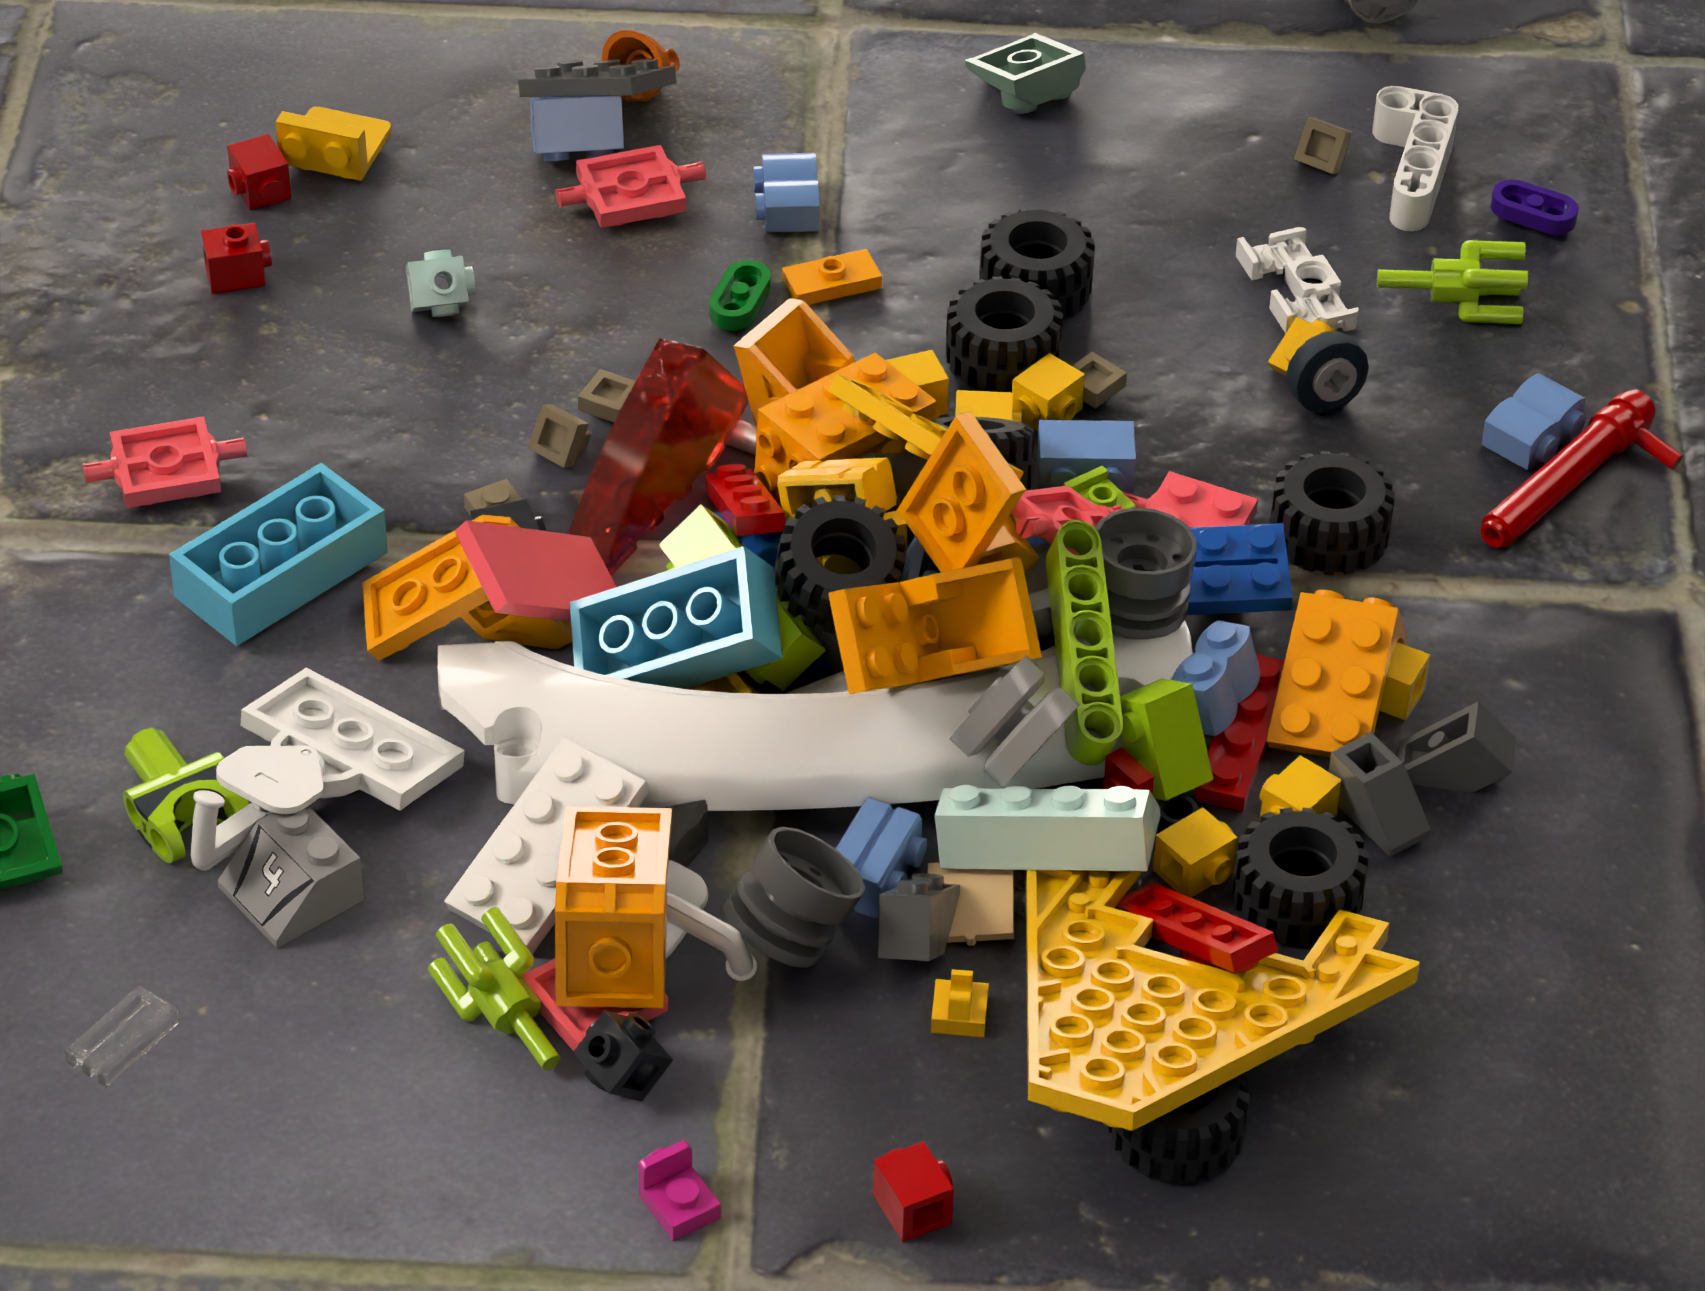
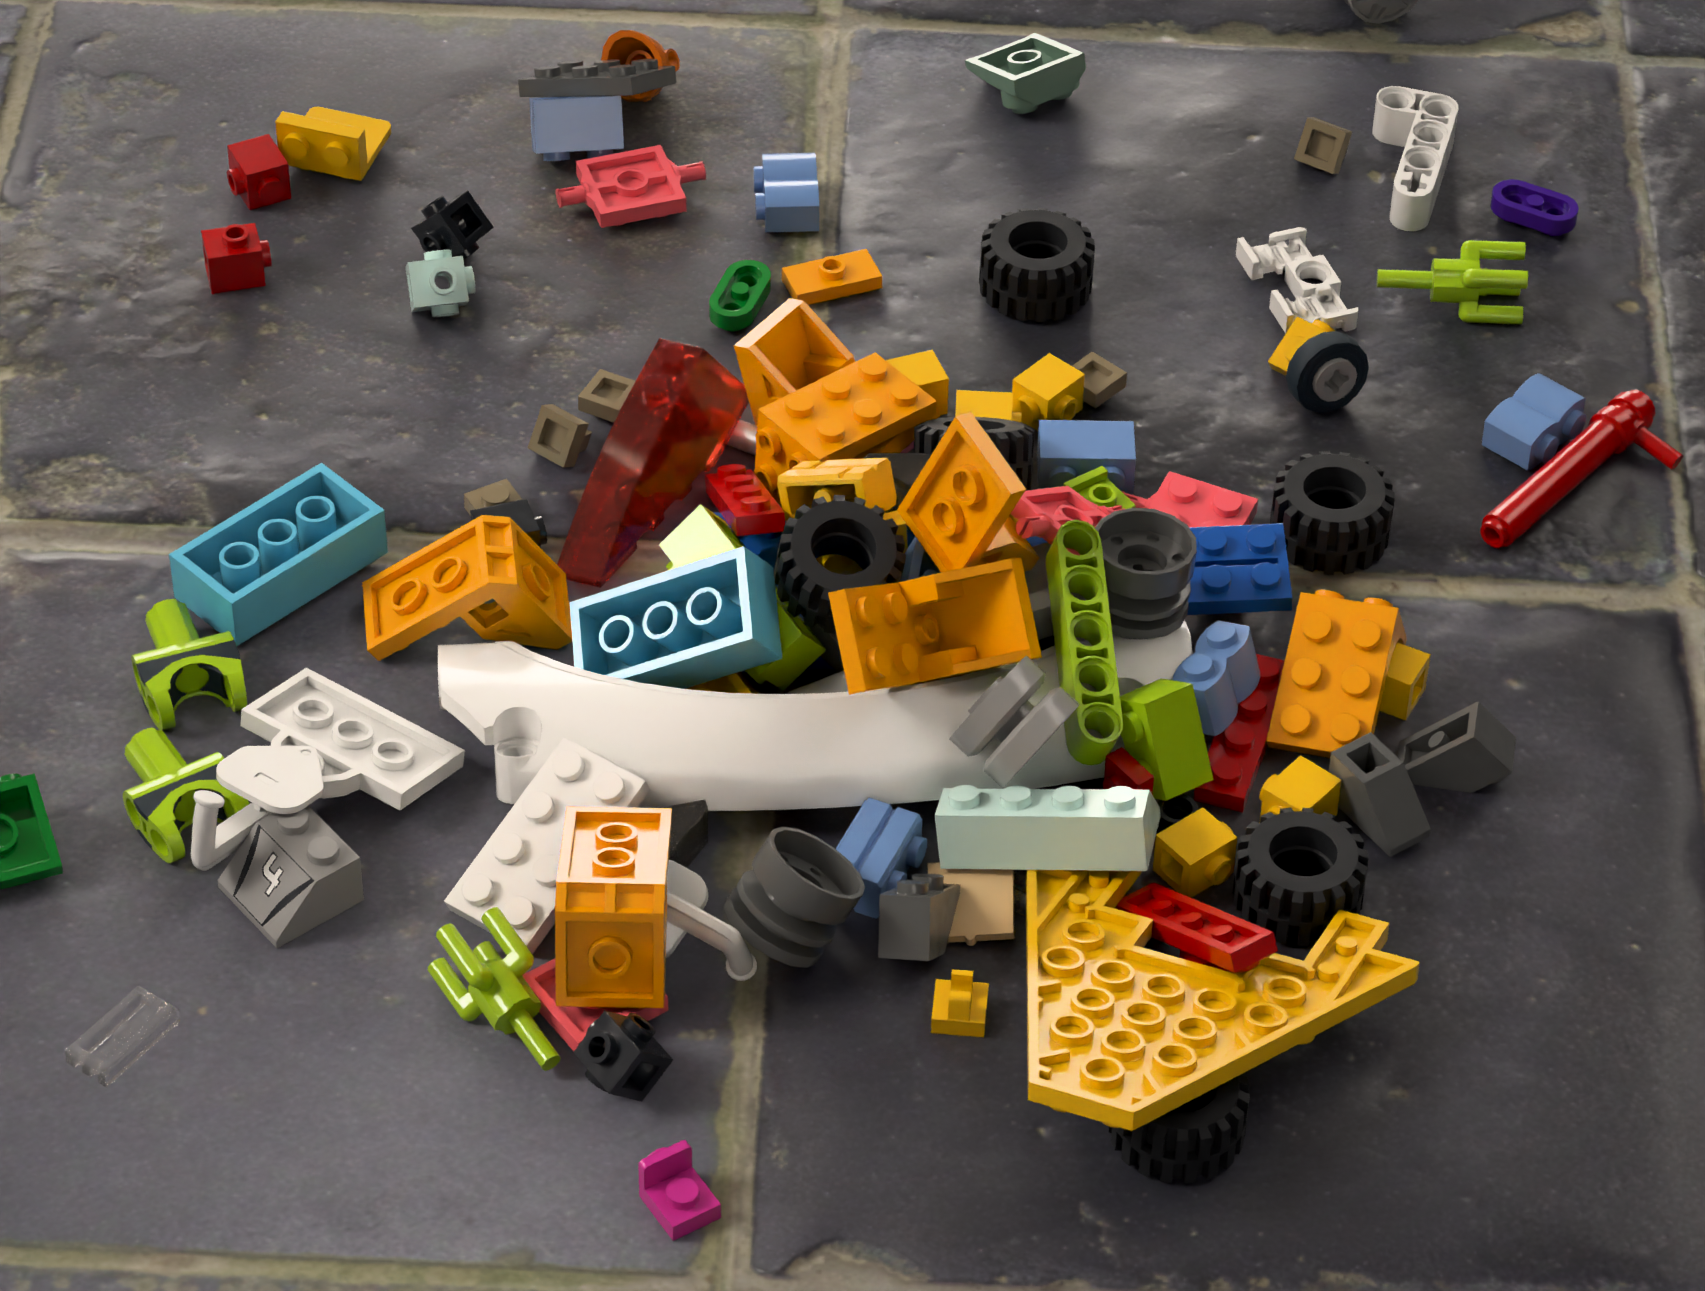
coral plate [82,417,247,508] -> none
coral tile [455,520,616,621] -> none
yellow wing [828,374,1024,480] -> none
red brick [873,1141,954,1242] -> none
black tyre [945,277,1063,392] -> none
none -> lime connector [131,599,248,730]
none -> black brick [411,190,494,260]

